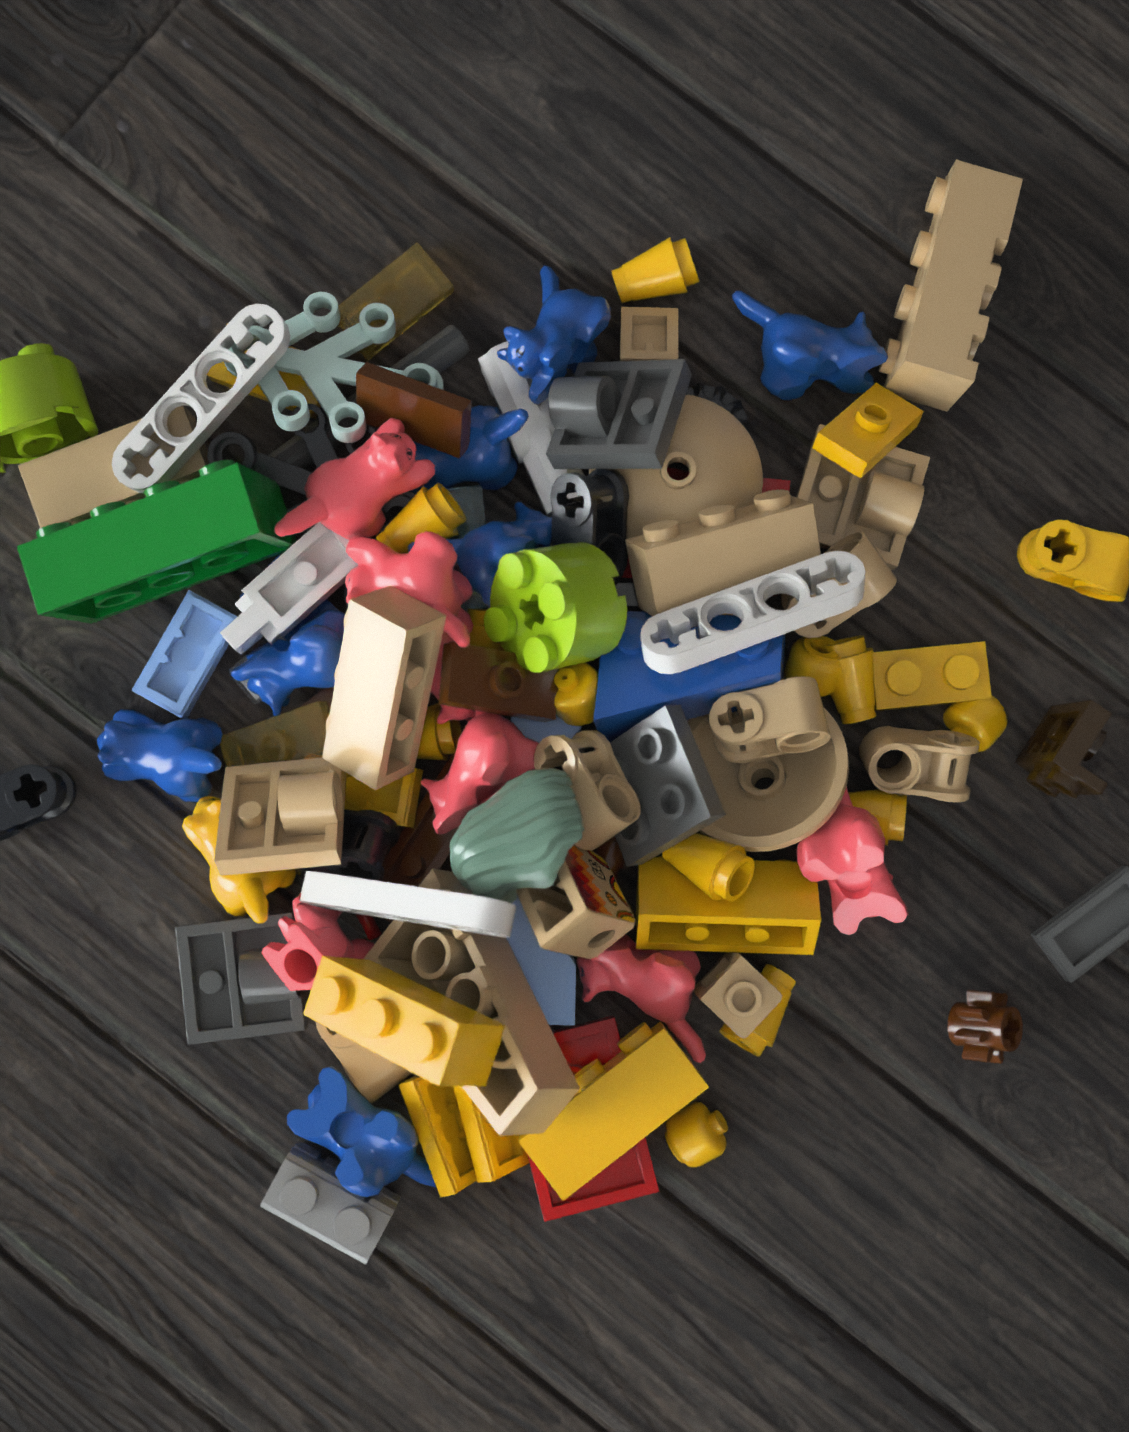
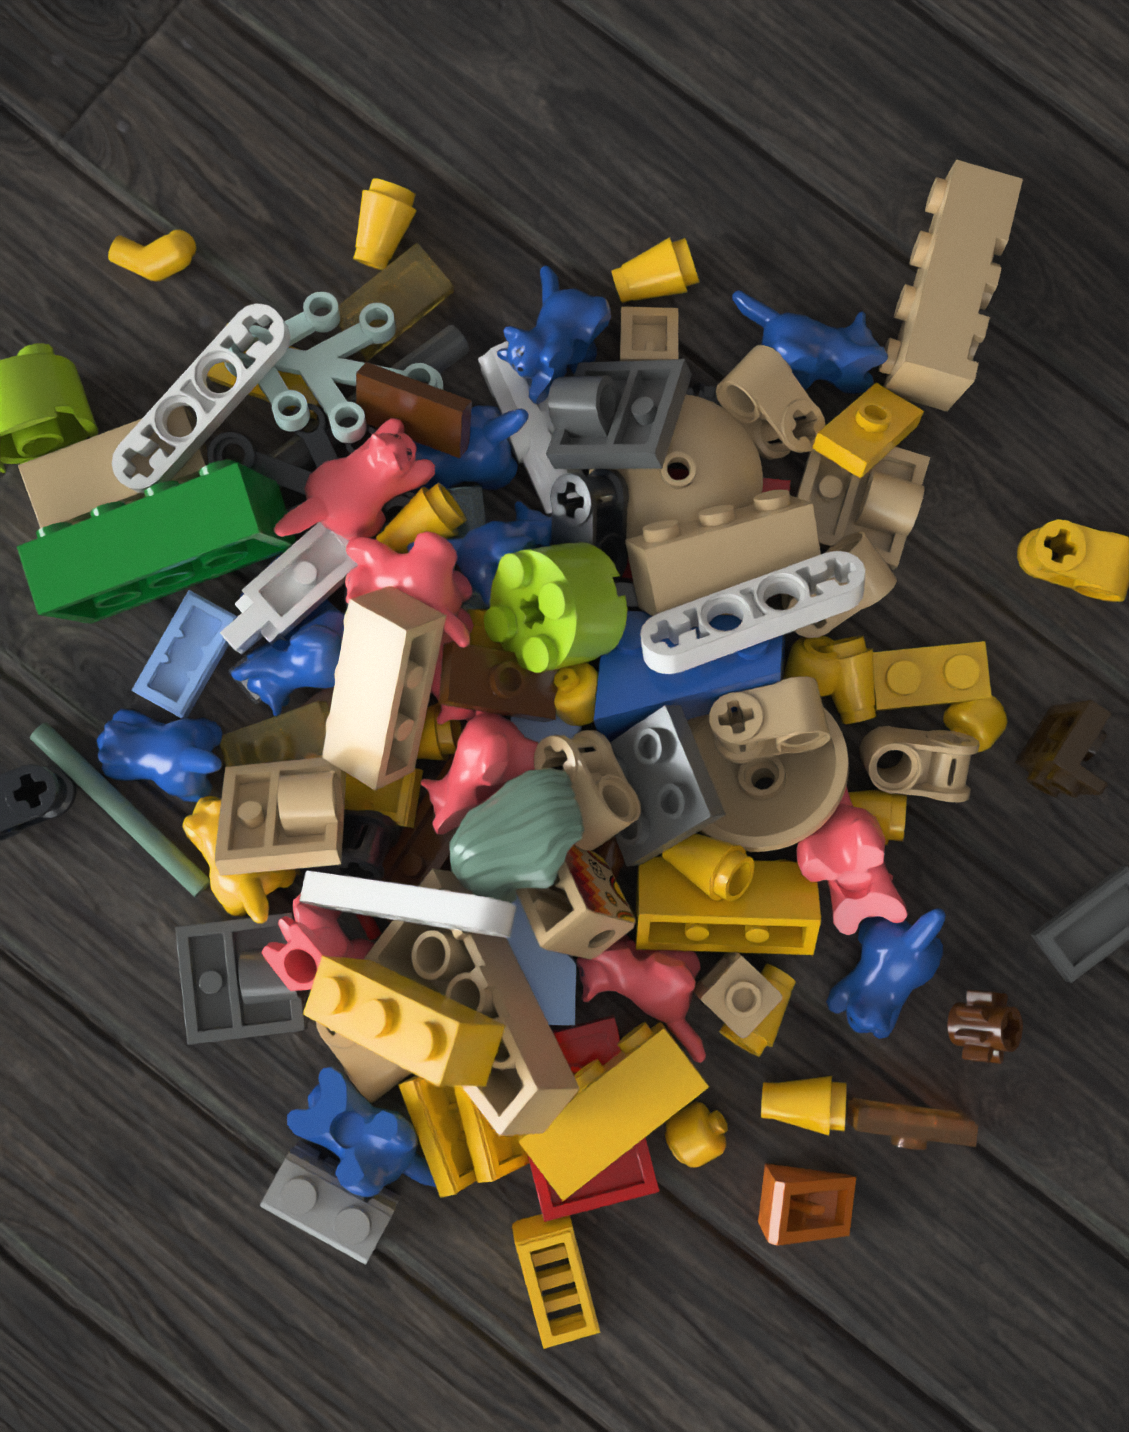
none -> sand green bar [30,722,210,897]
none -> yellow arm [108,230,196,282]
none -> yellow cone [353,178,417,271]
none -> yellow slope [512,1214,601,1349]
none -> tan piece [716,345,825,460]
none -> orange slope [758,1163,856,1246]
none -> yellow cone [761,1076,847,1136]
none -> blue animal [826,908,946,1039]
none -> clear orange plate [846,1098,978,1150]

